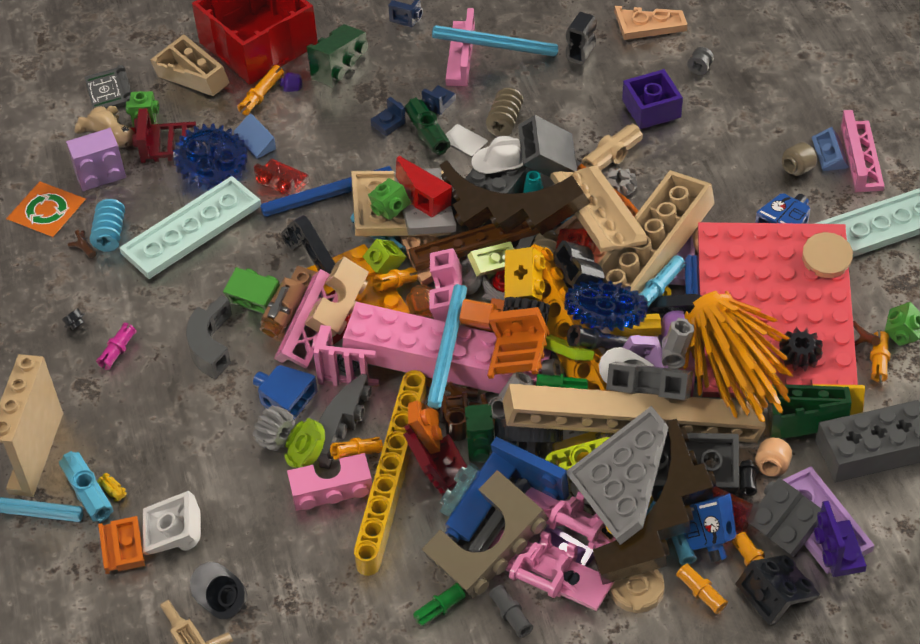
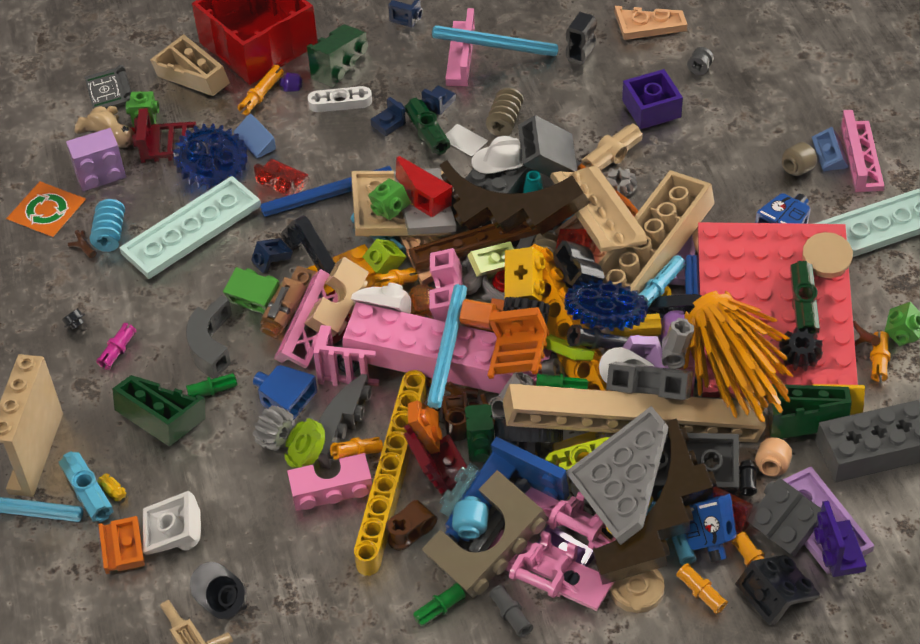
none -> dark green wedge [112,375,206,447]
none -> green axle [186,374,237,398]
none -> dark blue bracket [251,238,293,273]
none -> white beam [308,86,372,112]
none -> white slope [351,283,411,314]
none -> reddish brown piece [387,500,438,550]
none -> medium azure head [452,496,489,539]
none -> dark green piece [790,261,820,334]

